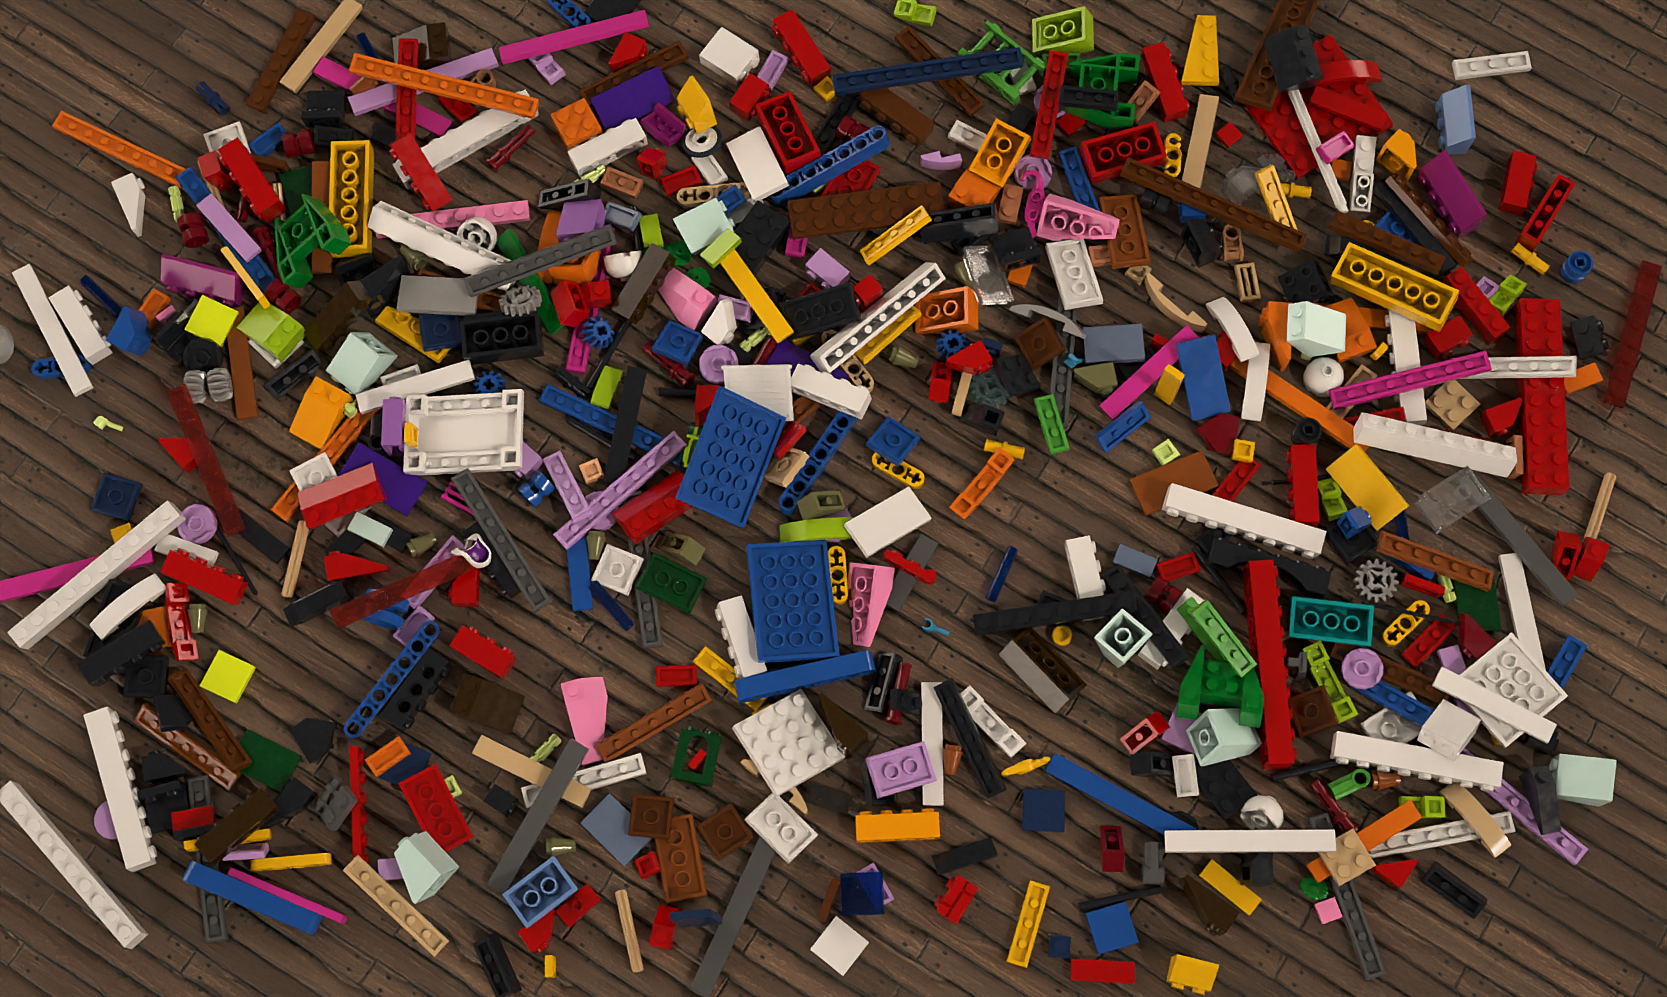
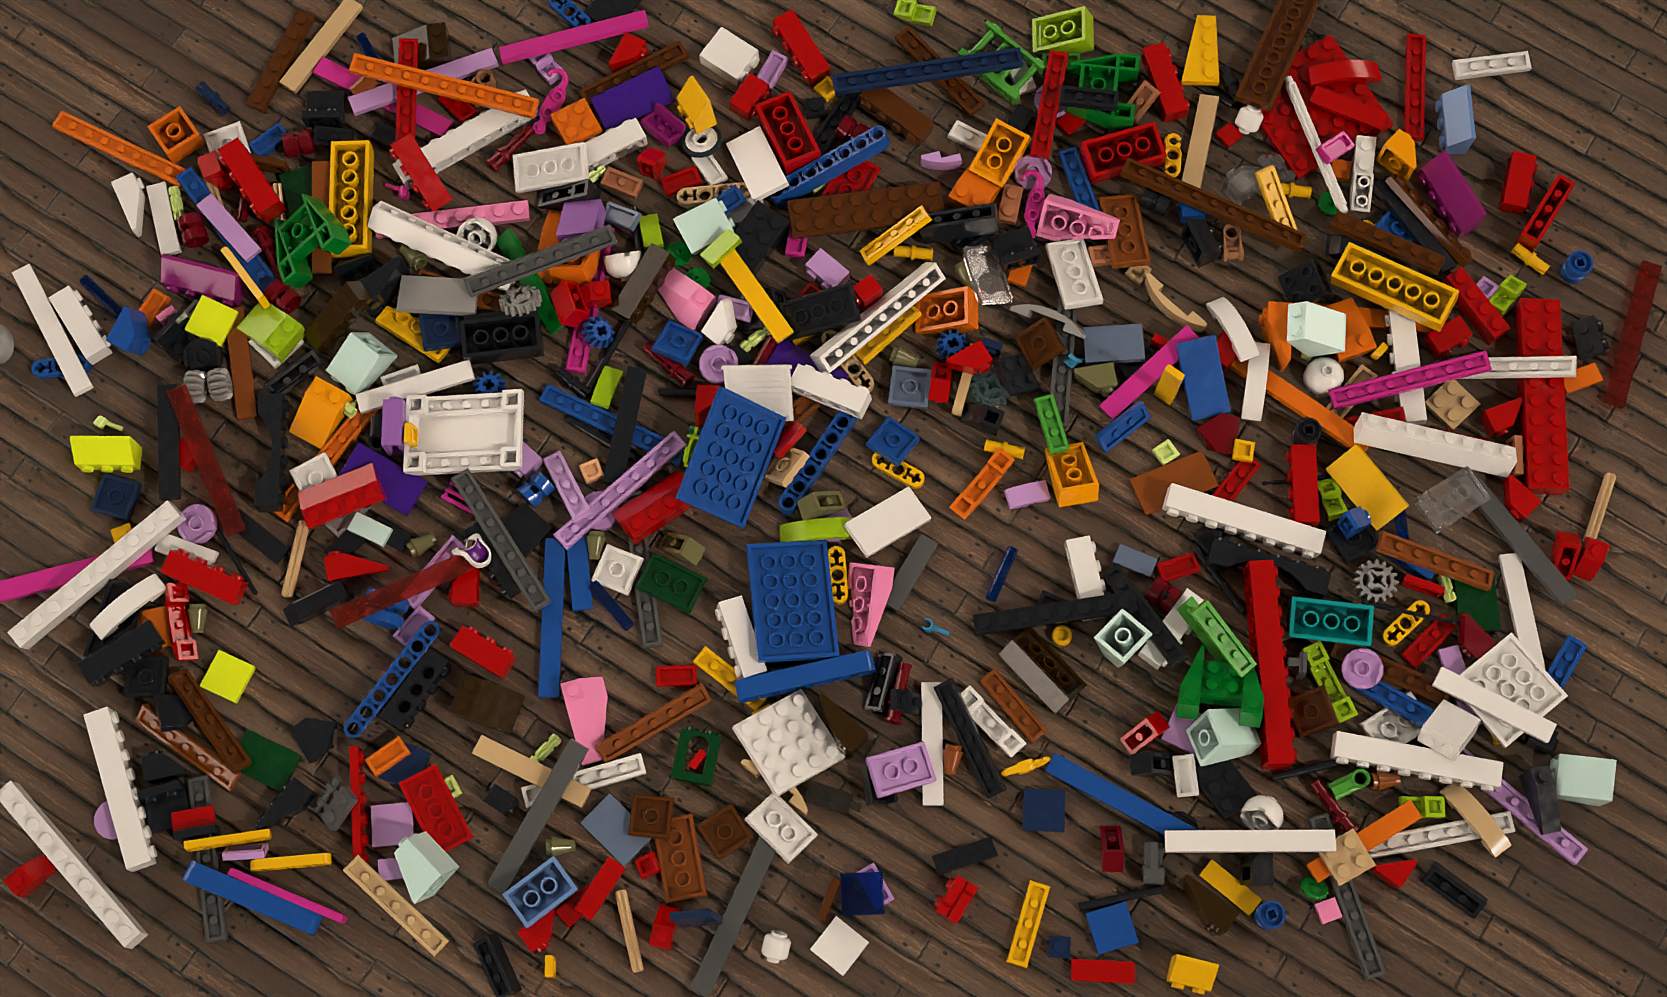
dark brown brick [194,788,280,866] -> none
light orange brick [855,809,940,843] -> none
red plate [883,549,936,586] -> none
tan tile [1234,262,1261,303] -> none
black slope [1263,25,1323,92] -> none
none -> red slope [3,854,57,898]
none -> neon yellow slope [70,436,142,473]
none -> white tile [146,181,182,256]
none -> orange brick [147,106,206,163]
none -> black tile [157,384,181,501]
none -> black arch [254,393,290,513]
none -> lavender tile [371,802,415,848]
none -> dark pink hand [385,183,410,200]
none -> black tile [503,502,553,558]
none -> white tile [513,142,589,194]
none -> dark pink piece [533,68,569,135]
none -> blue tile [538,538,566,698]
none -> red tile [574,857,626,921]
none -> white head [761,930,791,963]
none -> black plate [804,97,826,120]
none -> sand blue plate [888,365,932,409]
none -> yellow pin [893,245,933,260]
none -> dark orange tile [979,668,1048,744]
none -> lavender slope [1004,480,1051,509]
none -> light orange slope [1045,442,1099,508]
none -> white head [1235,104,1263,134]
none -> blue wheel [1253,901,1286,931]
none -> green piece [1318,191,1339,216]
none -> red tile [1403,33,1426,142]
none -> red slope [1503,474,1542,523]

